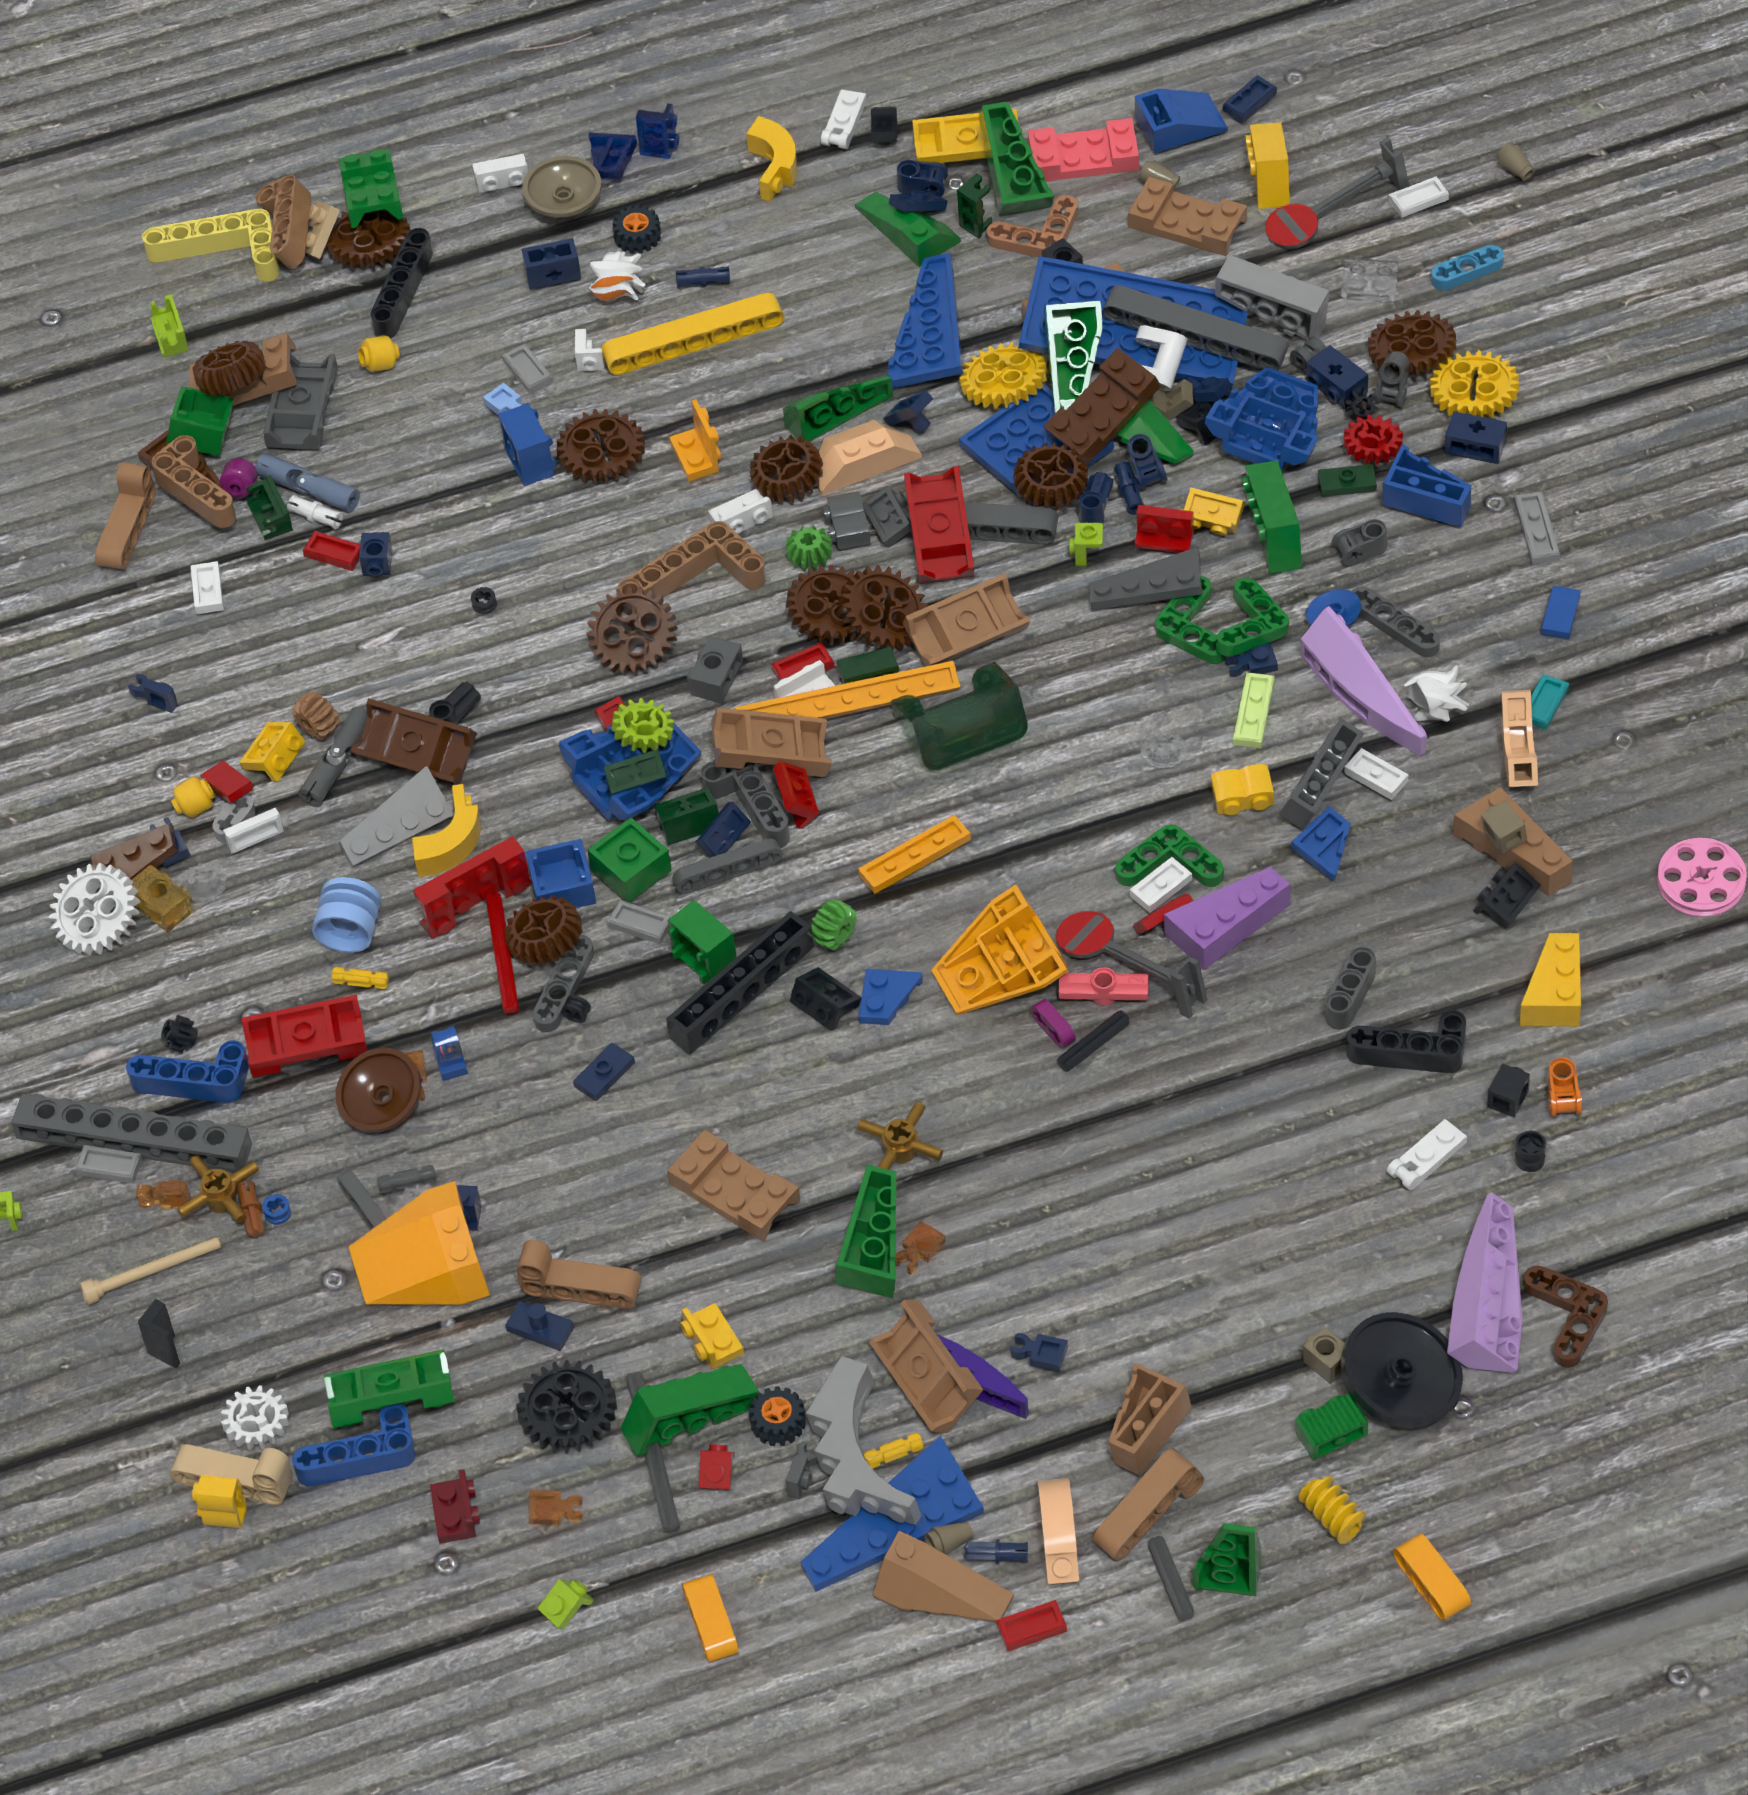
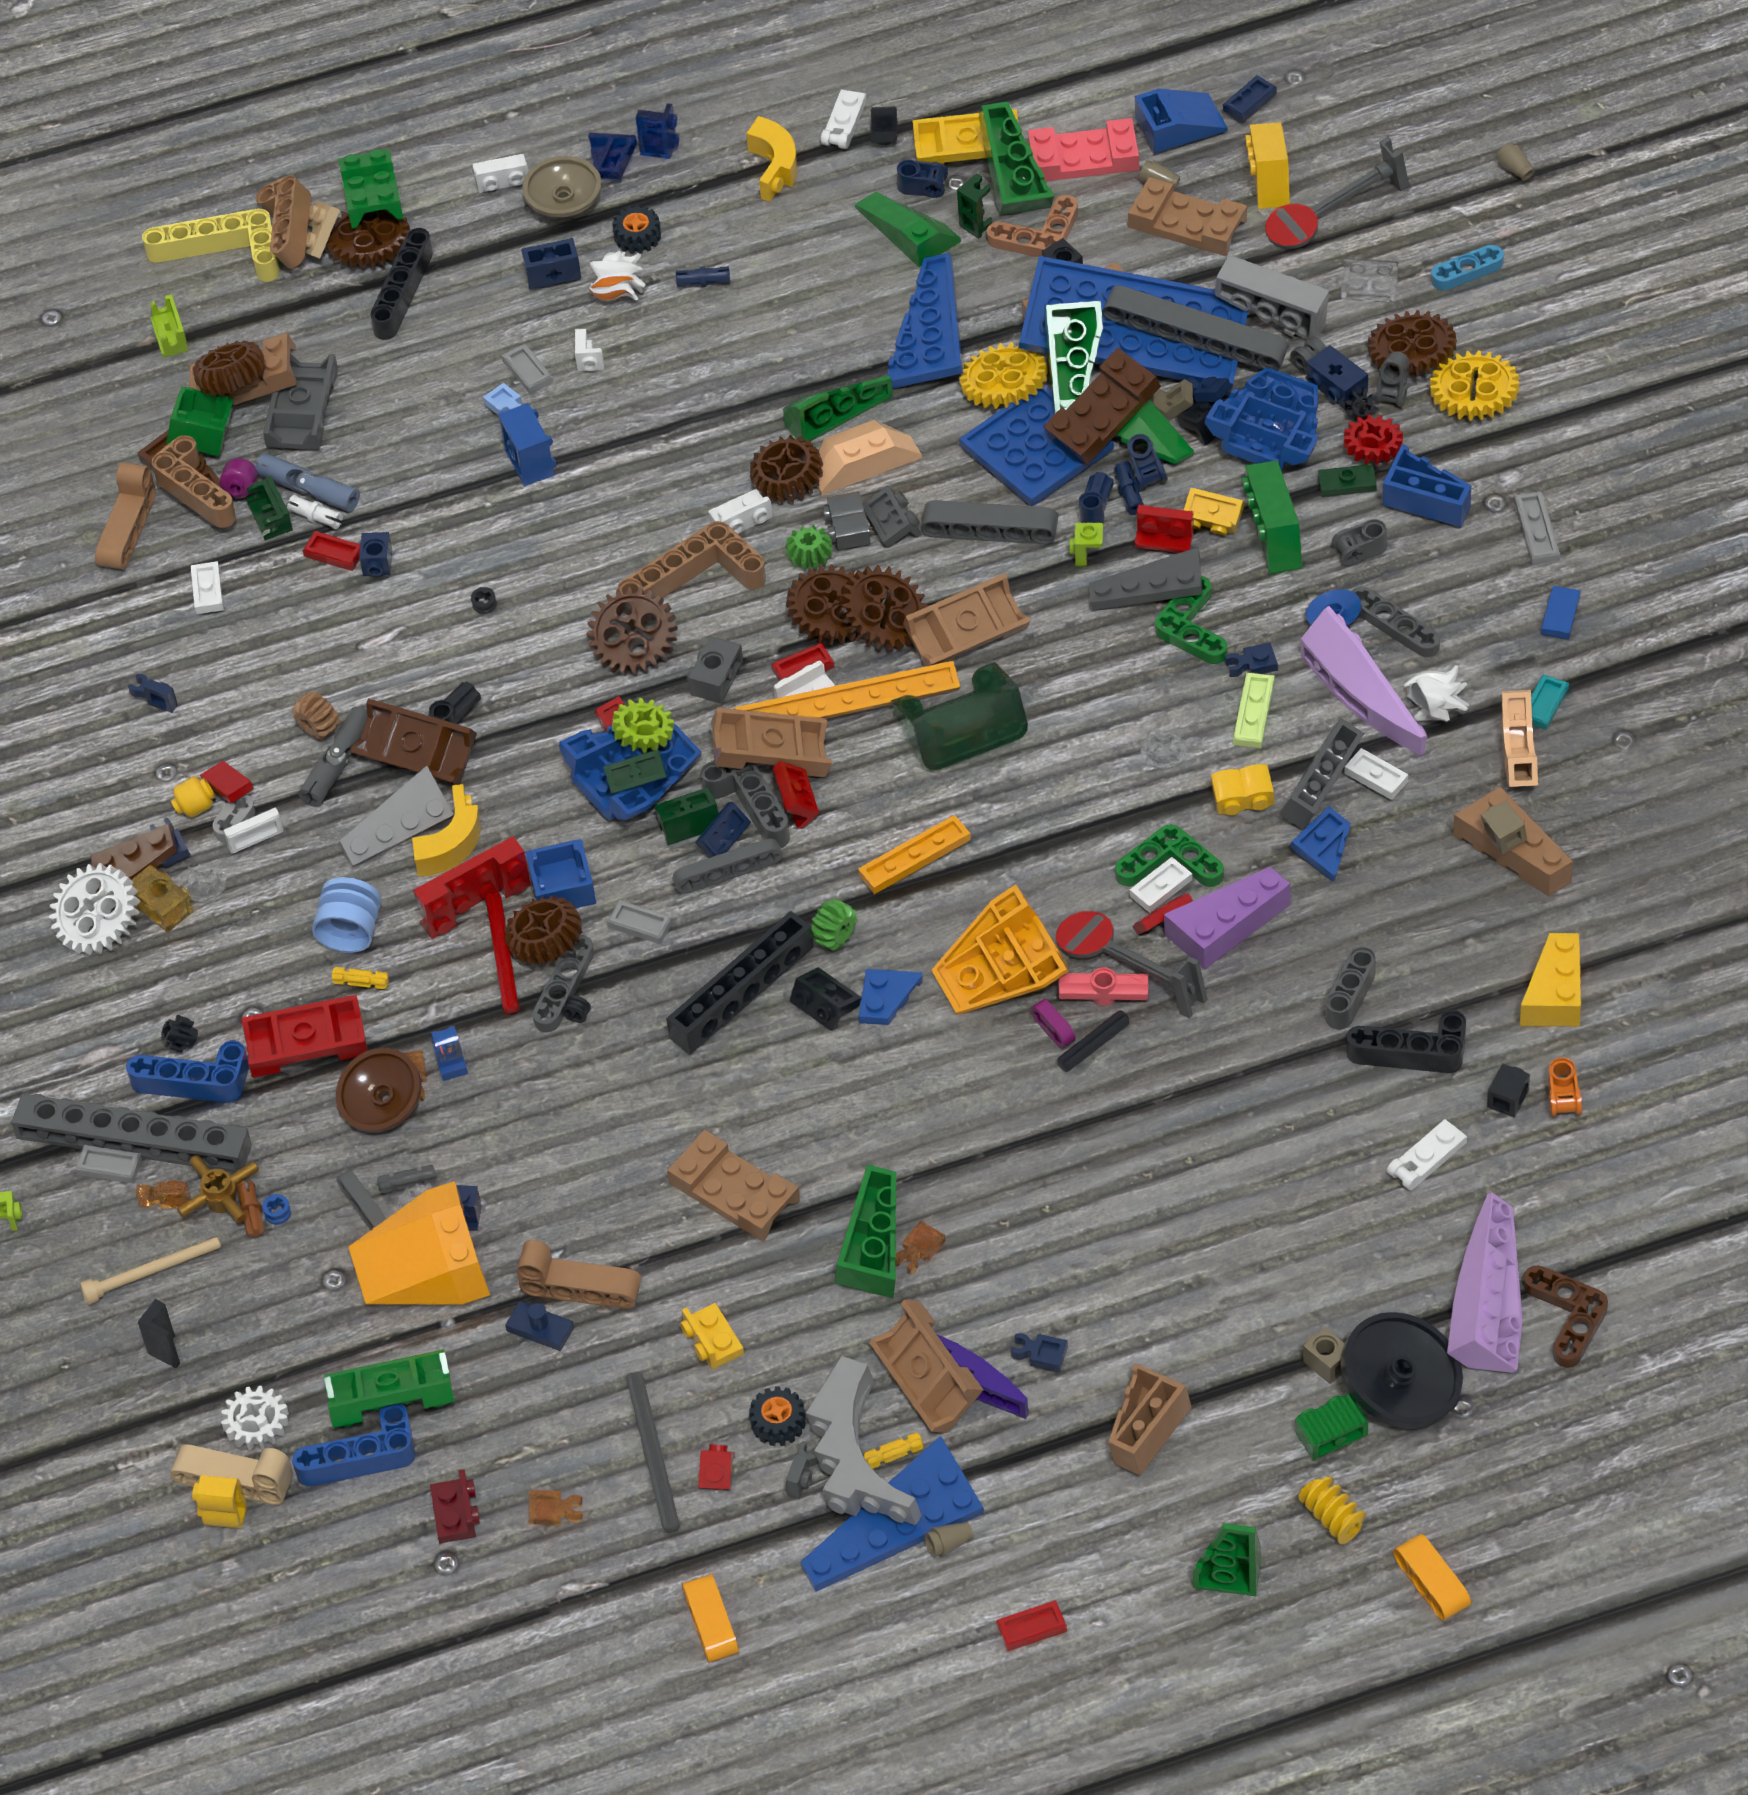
yellow bracket [239,722,305,782] -> none
yellow head [358,335,400,373] -> none
black gear [516,1360,617,1454] -> none
lime bracket [537,1579,594,1629] -> none
reddish brown gear [556,409,645,484] -> none
dark blue plate [573,1042,635,1101] -> none
green container [587,817,672,903] -> none
yellow beam [601,292,785,375] -> none
green wedge [620,1363,759,1457] -> none
green container [668,900,737,983] -> none
light orange bracket [669,399,721,482] -> none
dark green hinge [836,647,899,684] -> none
pearl gold bar [857,1102,943,1170] -> none
medium nougat wedge [873,1531,1014,1623] -> none
dark blue tile [883,391,933,433] -> none
dark blue plate [889,190,948,213] -> none
red piece [904,466,974,584] -> none
dark blue axle [965,1539,1028,1564] -> none
reddish brown gear [1013,442,1088,510] -> none
light nougat arch [1038,1478,1079,1584] -> none
medium nougat beam [1093,1448,1204,1561] -> none
white connector [1135,325,1187,391] -> none
dark grey axle [1148,1536,1194,1621] -> none
green beam [1216,578,1289,656] -> none
white tile [1389,176,1449,218] -> none
dark blue brick [1445,412,1507,464] -> none
black bracket [1473,862,1541,929] -> none
black wheel [1515,1130,1546,1172] -> none
bright pink wedge [1657,838,1747,917] -> none

